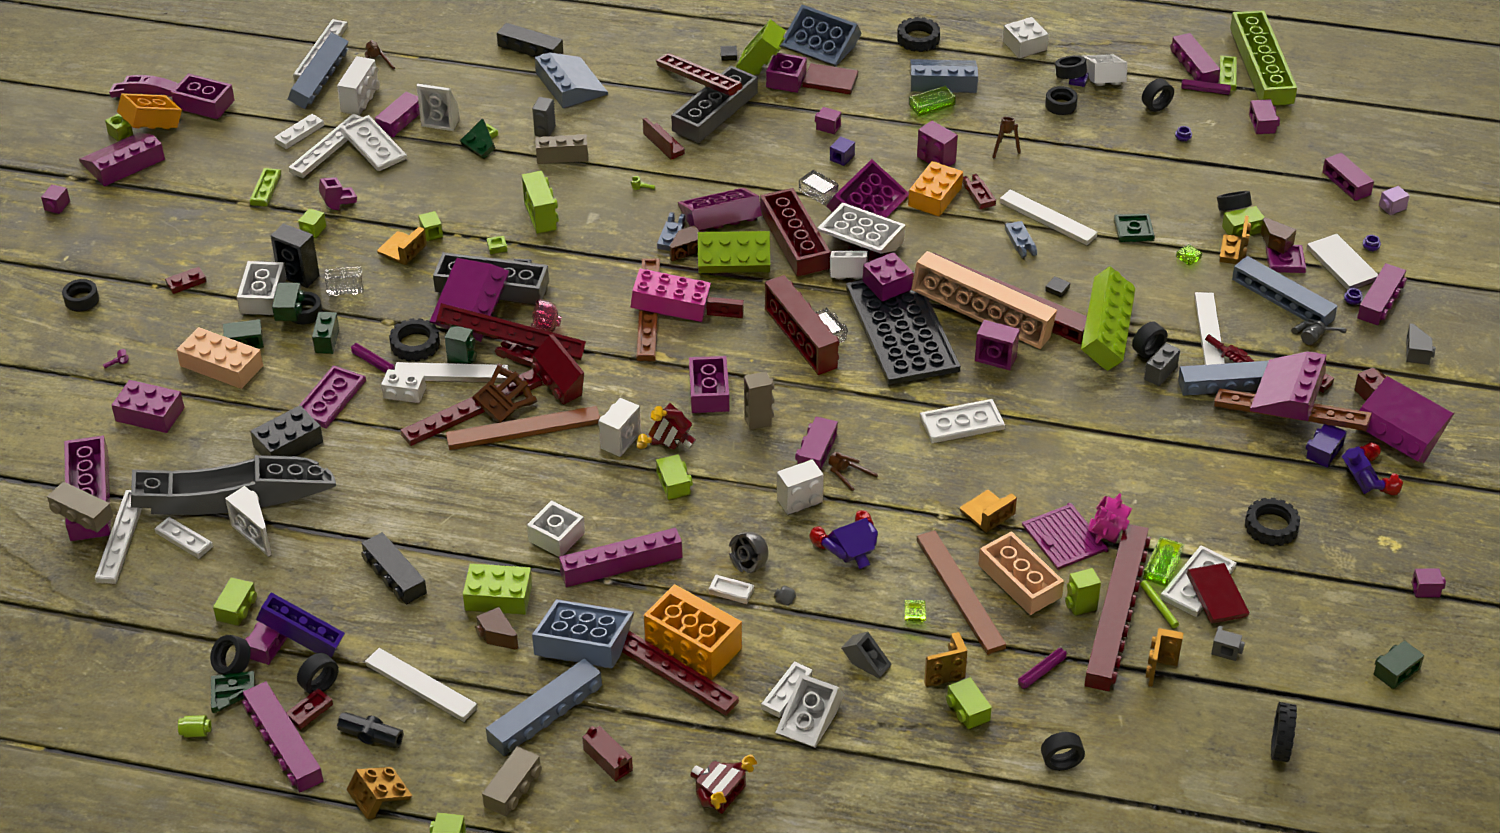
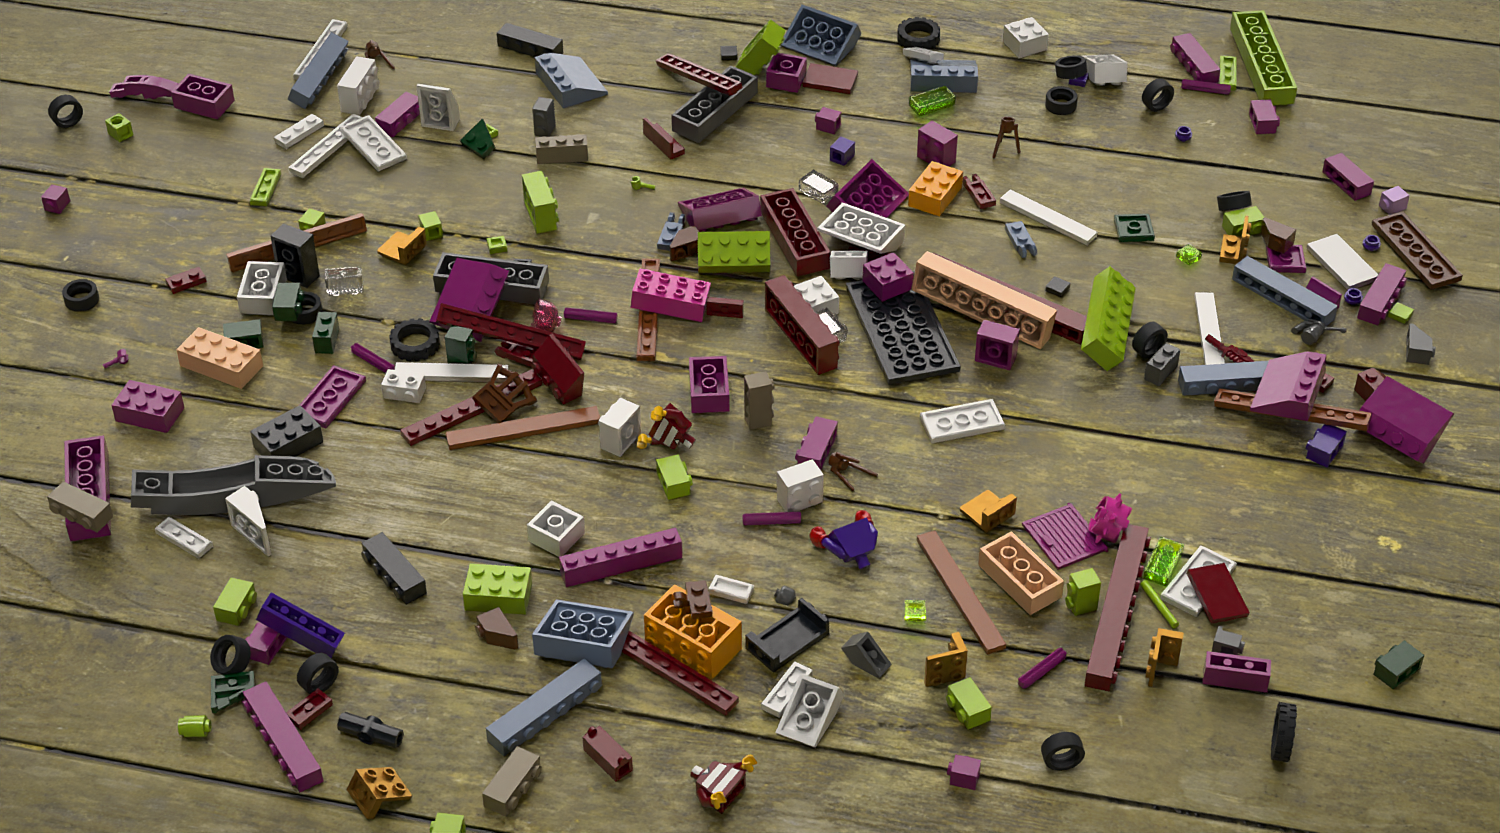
magenta slope [79,132,165,186] -> none
white tile [95,490,142,584] -> none
light orange brick [117,93,182,129] -> none
magenta brick [319,177,357,210] -> none
white tile [365,648,477,722] -> none
flat silver cylinder [729,532,769,573] -> none
black tyre [1245,498,1300,546] -> none
dark purple torso [1342,442,1403,495] -> none
magenta brick [1411,568,1446,598] -> none
none -> black tyre [48,94,83,128]
none -> dark orange plate [226,213,367,272]
none -> magenta axle [564,307,618,324]
none -> reddish brown plate [673,580,713,619]
none -> magenta axle [742,511,801,525]
none -> black panel [745,598,830,673]
none -> white brick [794,276,839,320]
none -> white plate [903,47,944,63]
none -> magenta brick [947,754,981,790]
none -> magenta brick [1202,651,1271,692]
none -> magenta slope [1306,277,1342,309]
none -> reddish brown plate [1372,211,1463,290]
none -> lime tile [1388,302,1414,324]

